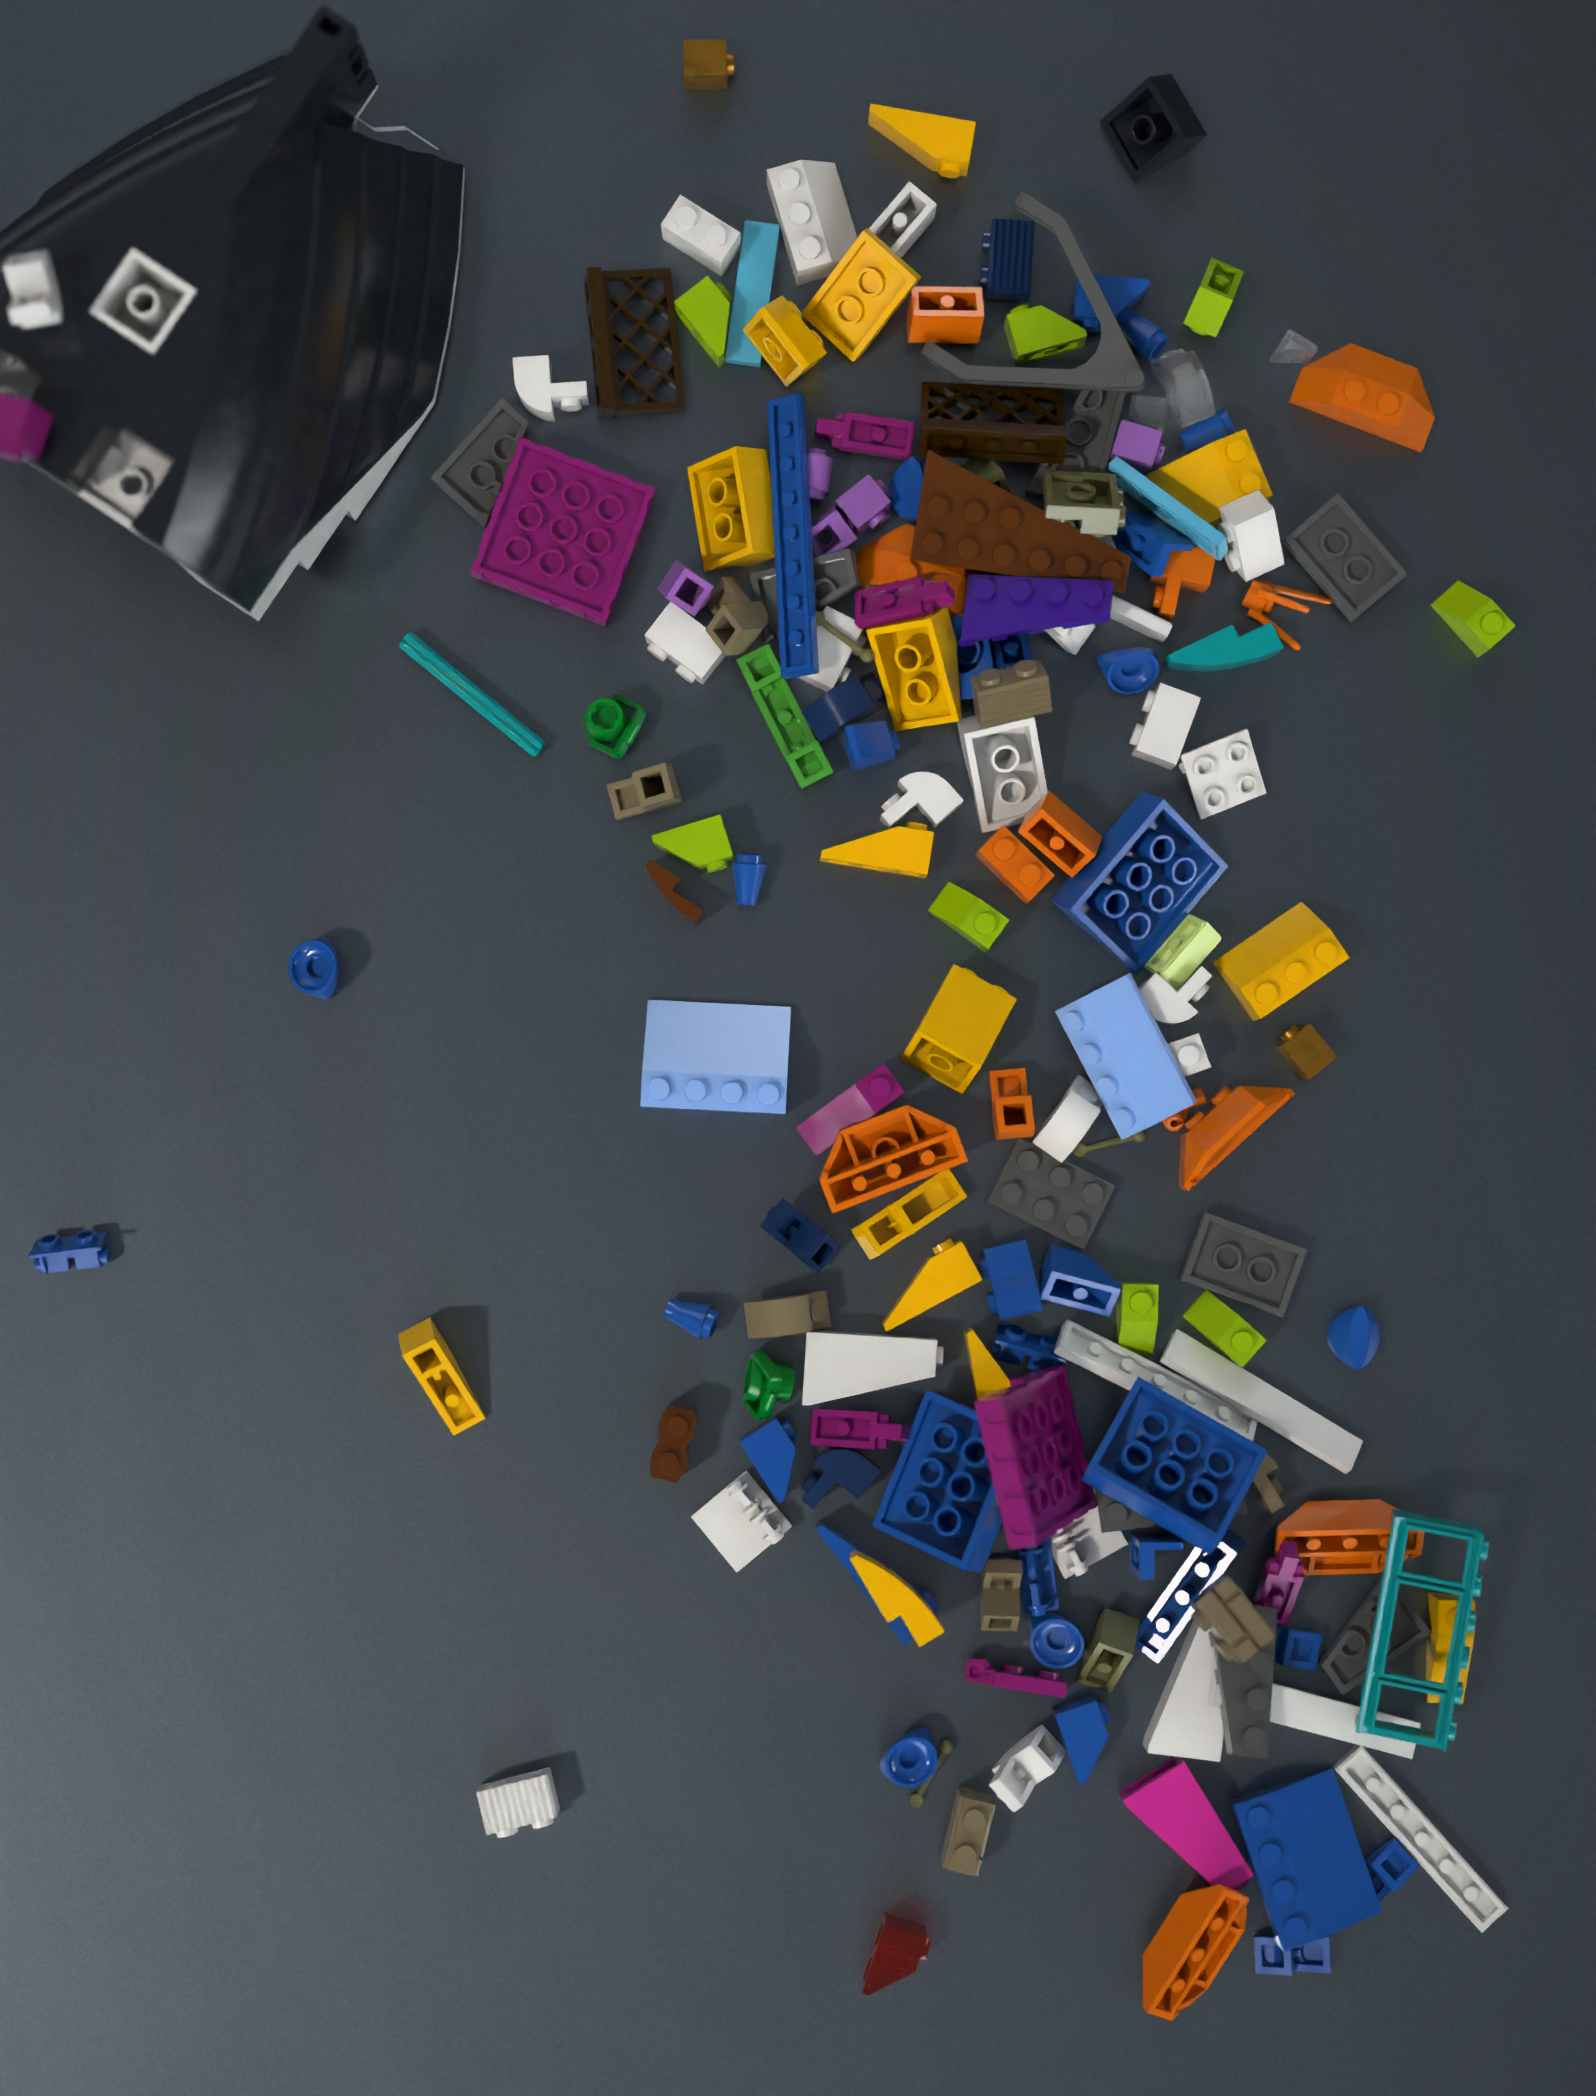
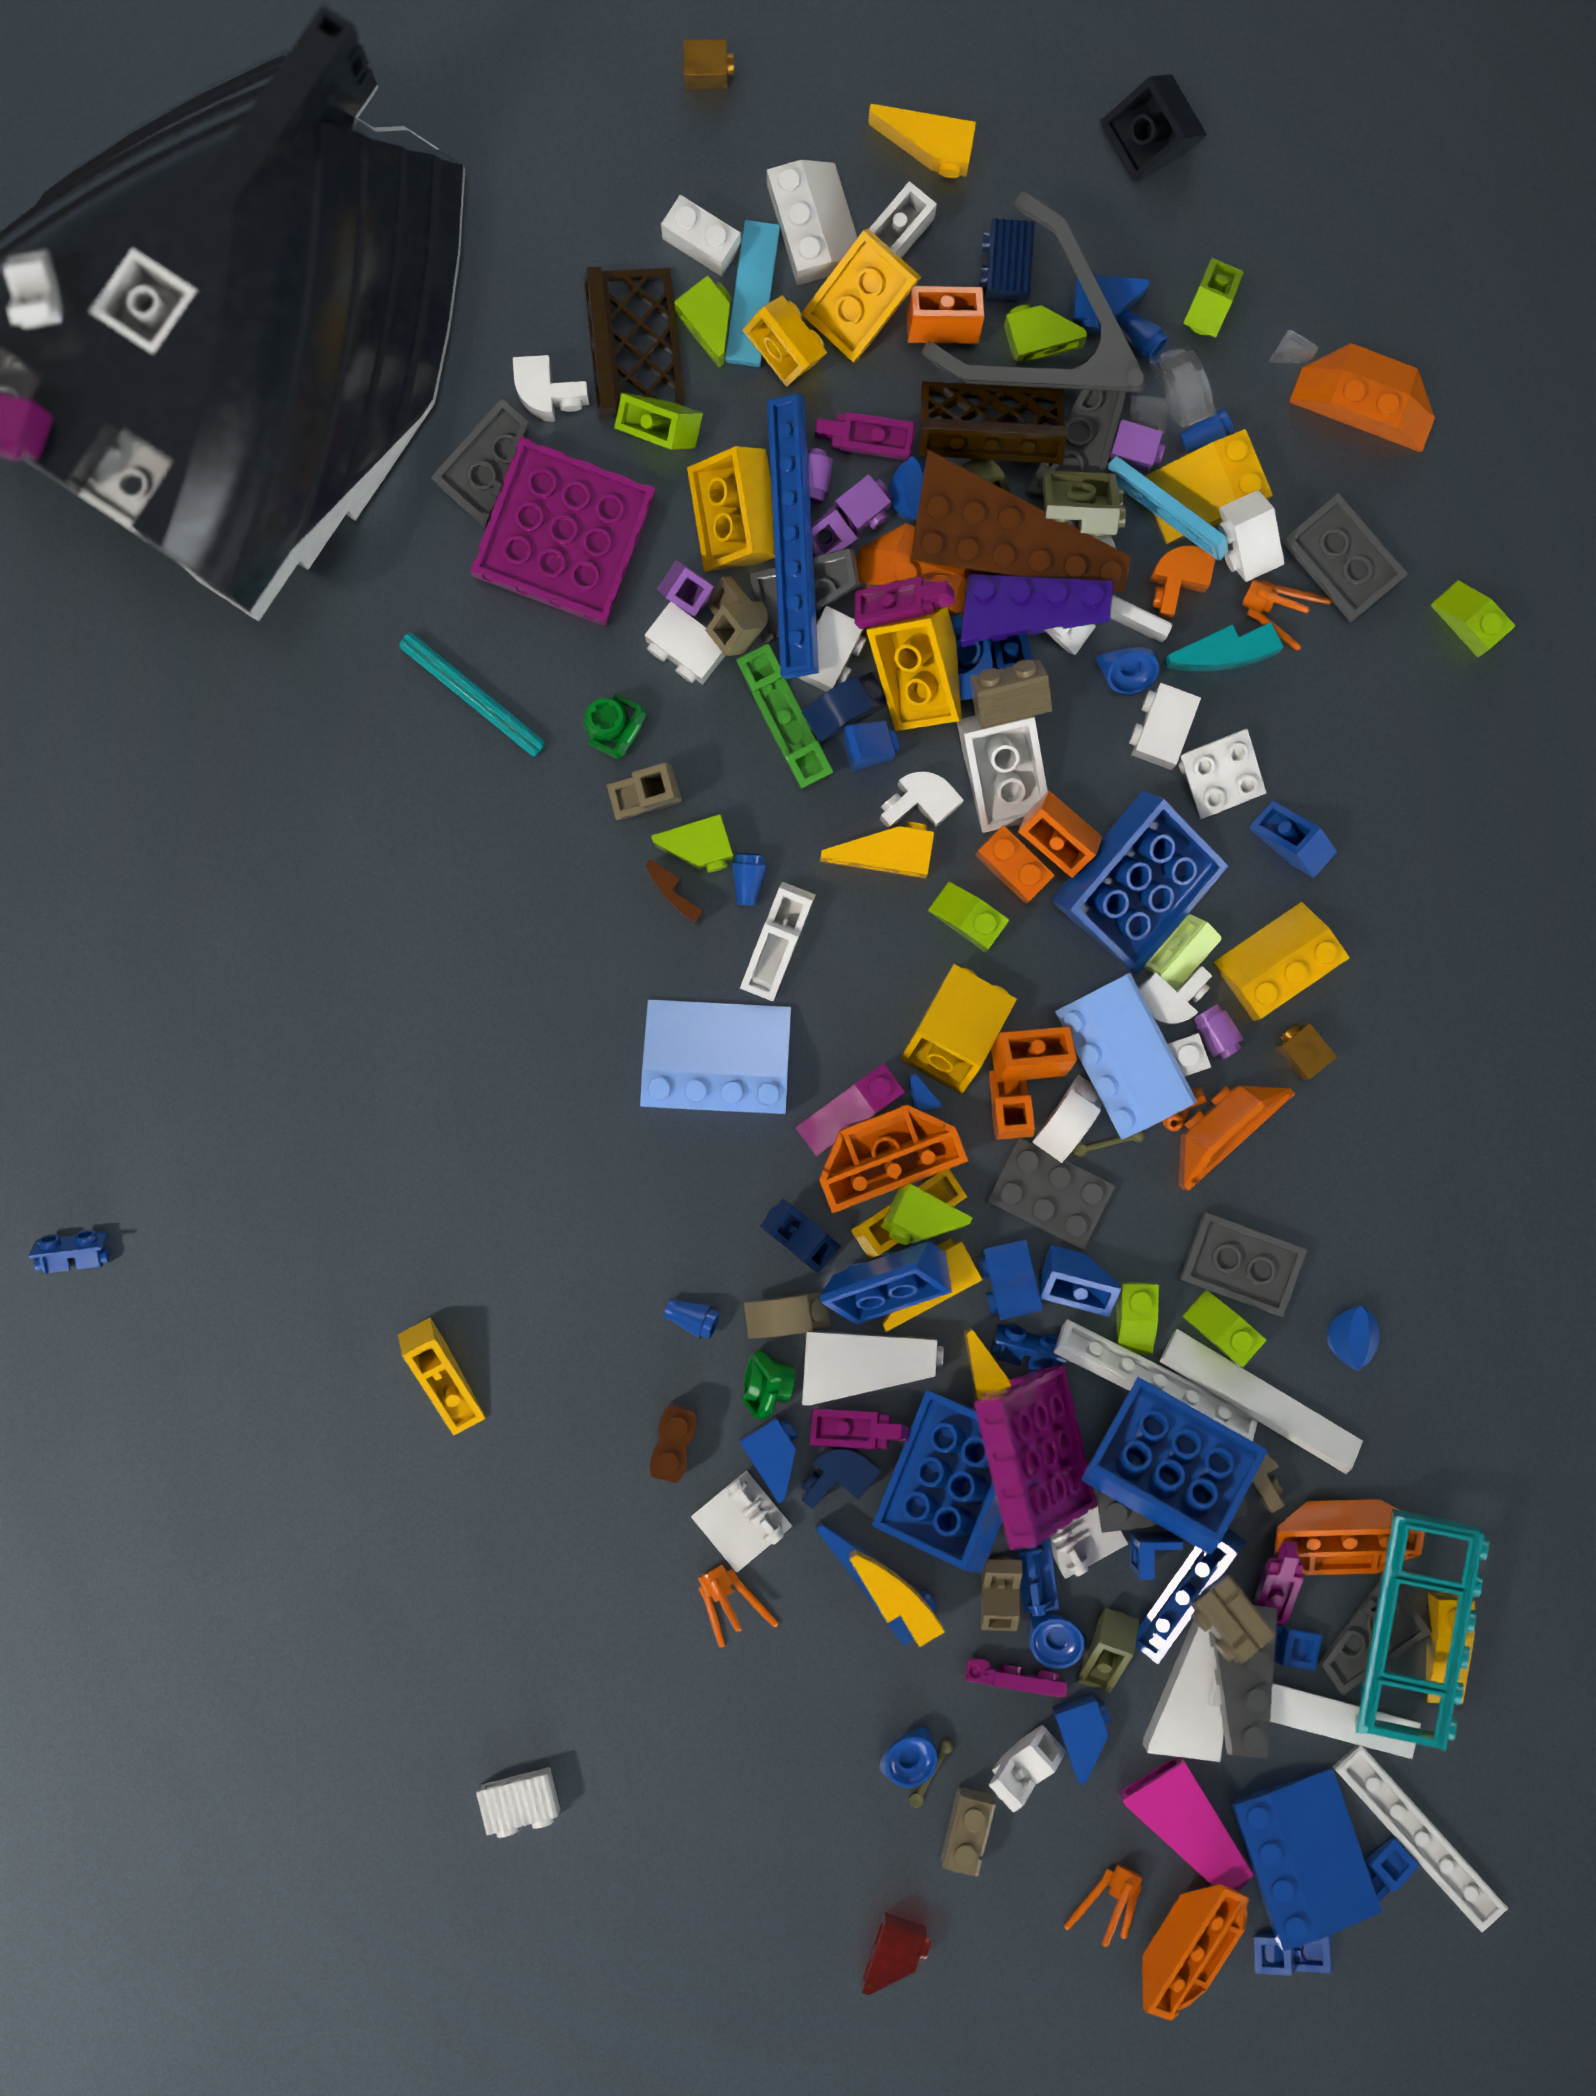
blue piece [288,936,339,1000] -> none
olive hinge [816,611,874,663] -> none
blue panel [1111,511,1194,577] -> none
none -> lime slope [614,393,703,450]
none -> orange plant [697,1564,778,1648]
none -> white slope [740,882,816,1001]
none -> blue slope [820,1241,952,1325]
none -> lime slope [881,1183,972,1245]
none -> blue slope [908,1075,943,1111]
none -> orange brick [990,1027,1077,1083]
none -> orange plant [1064,1864,1143,1947]
none -> medium lavender brick [1194,1004,1244,1060]
none -> blue slope [1249,801,1337,878]

